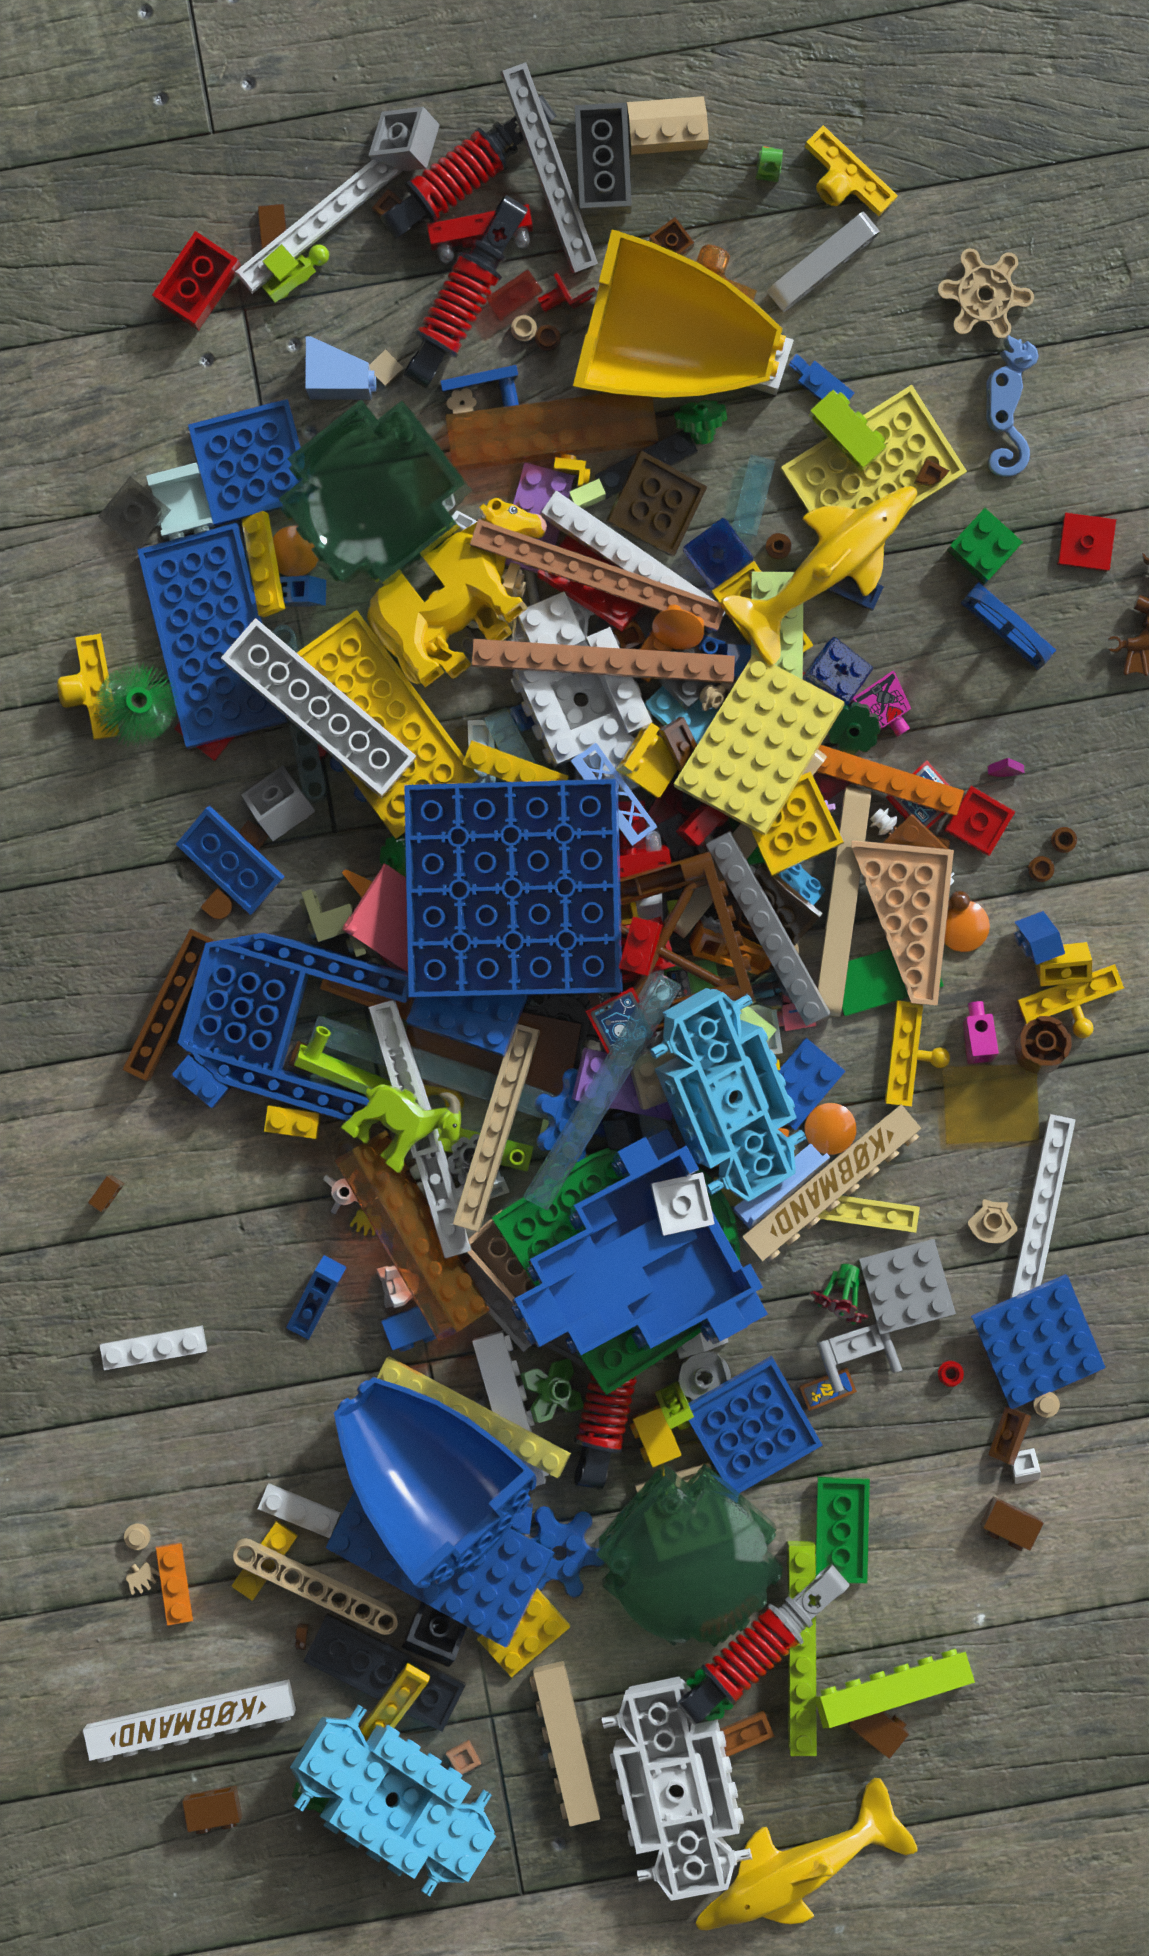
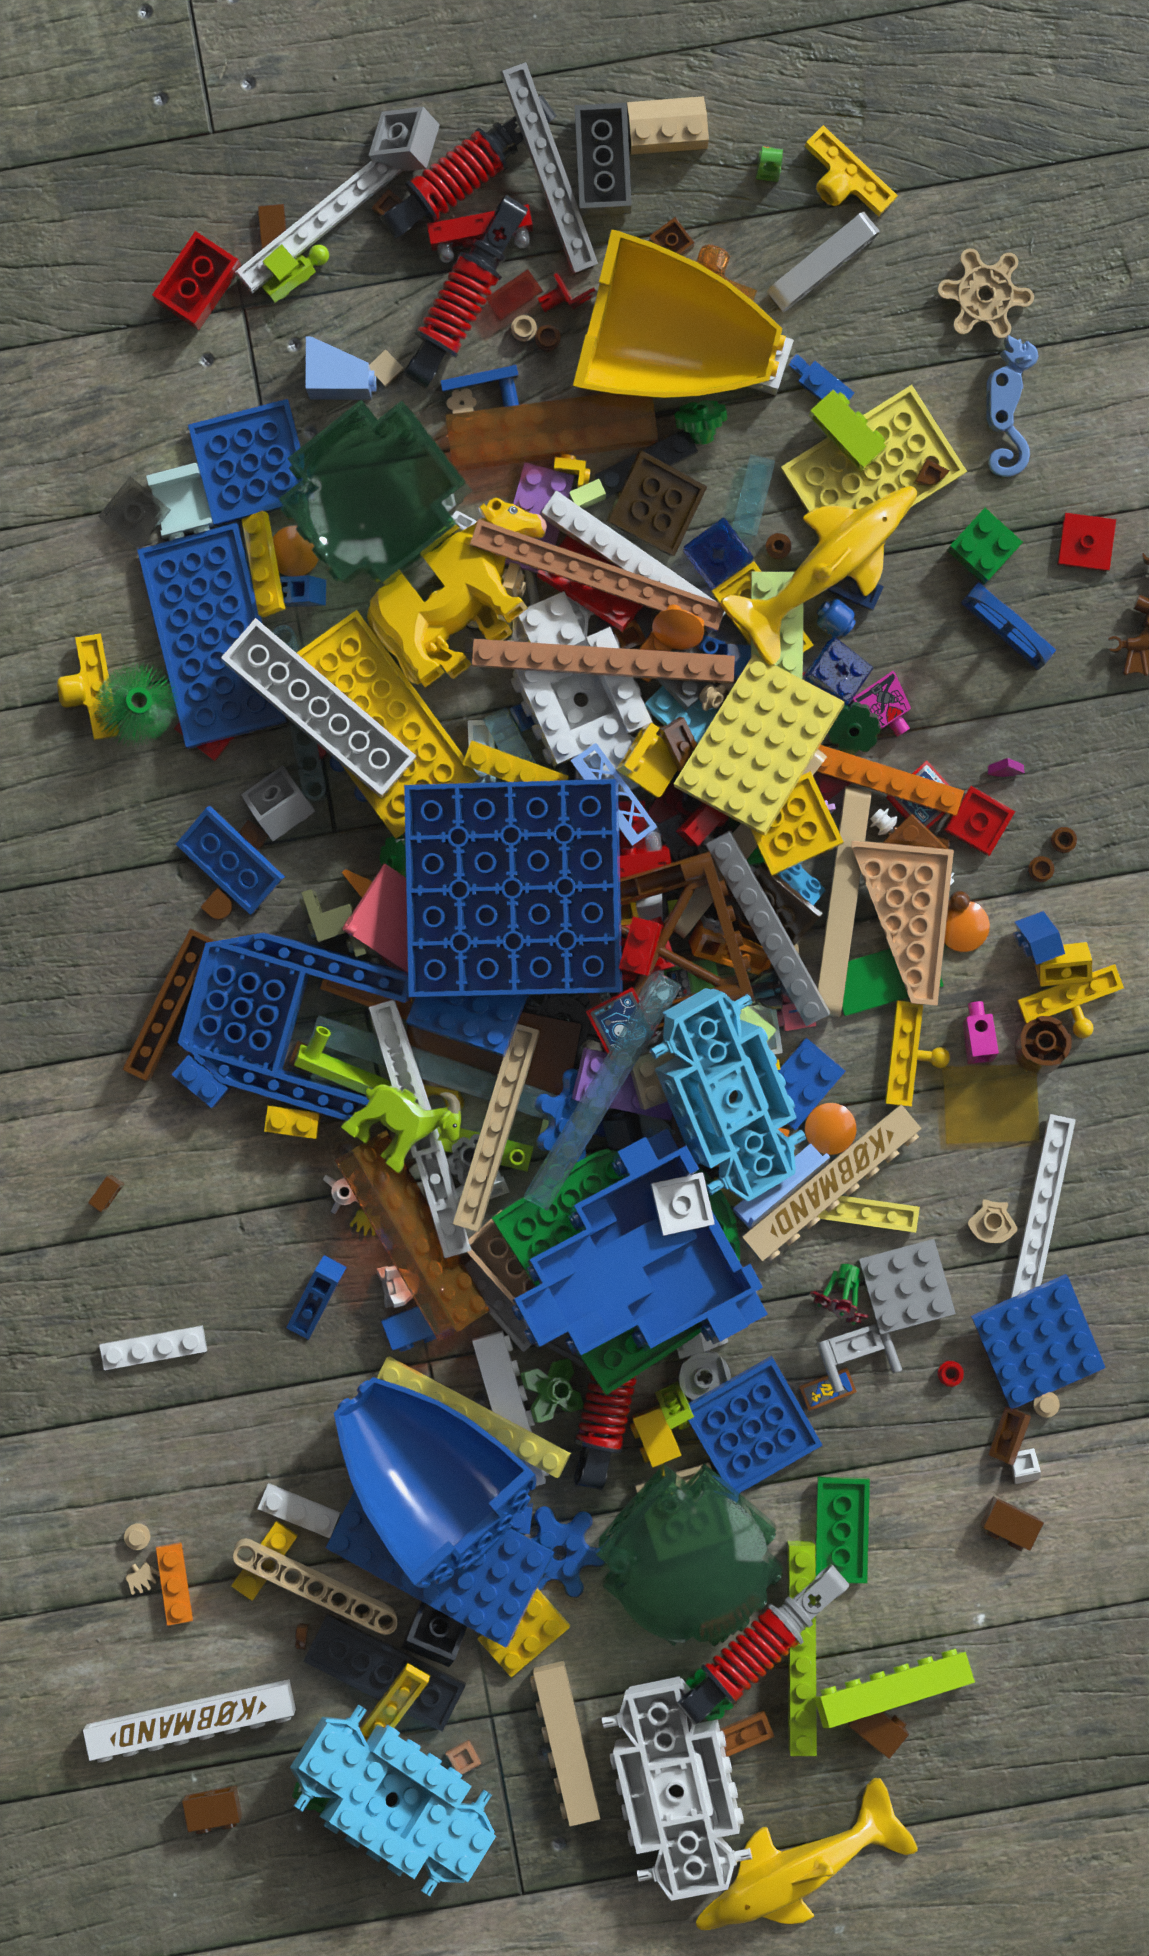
none -> blue head [816,599,856,638]

